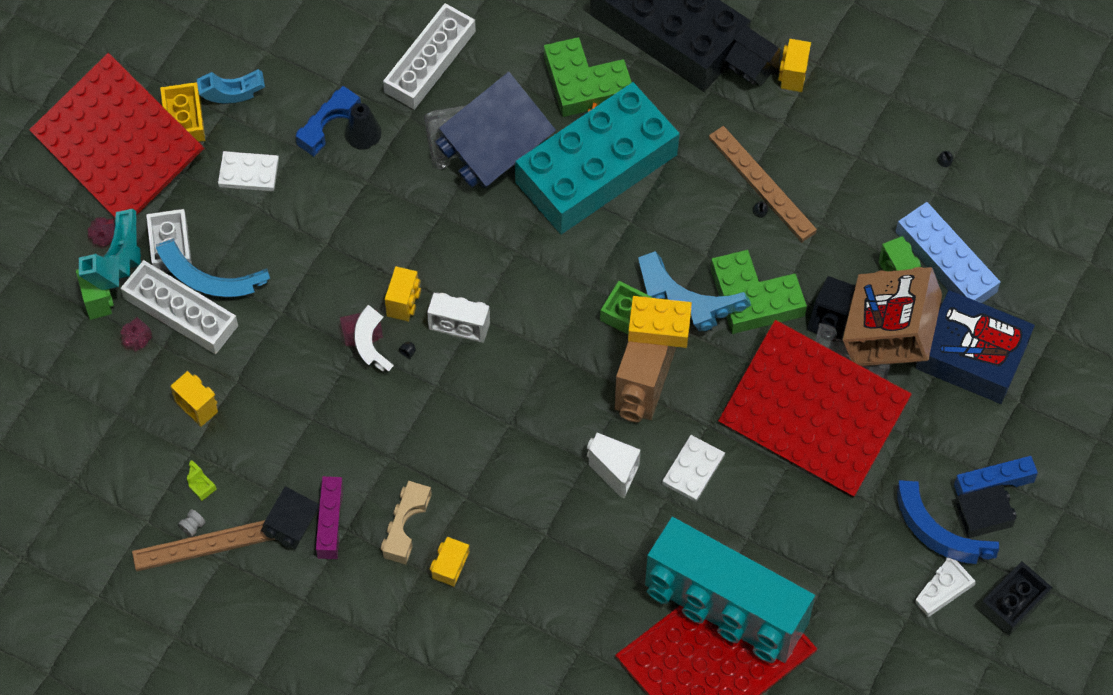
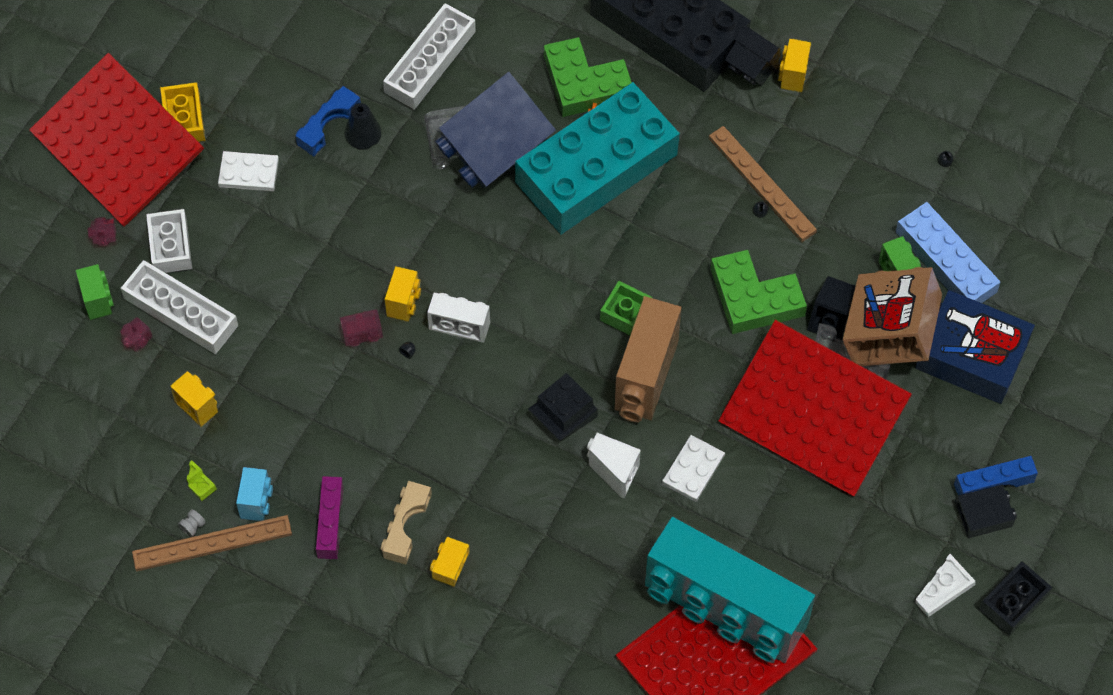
teal arch [79,209,141,290] -> none
dark azure arch [156,238,270,297] -> none
dark azure arch [197,69,265,103] -> none
black brick [261,486,320,550] -> none
white arch [354,305,394,371] -> none
yellow brick [628,296,692,348] -> none
dark azure arch [638,251,751,331] -> none
blue arch [897,480,999,564] -> none
none -> medium azure brick [236,467,273,521]
none -> black piece [528,373,598,441]

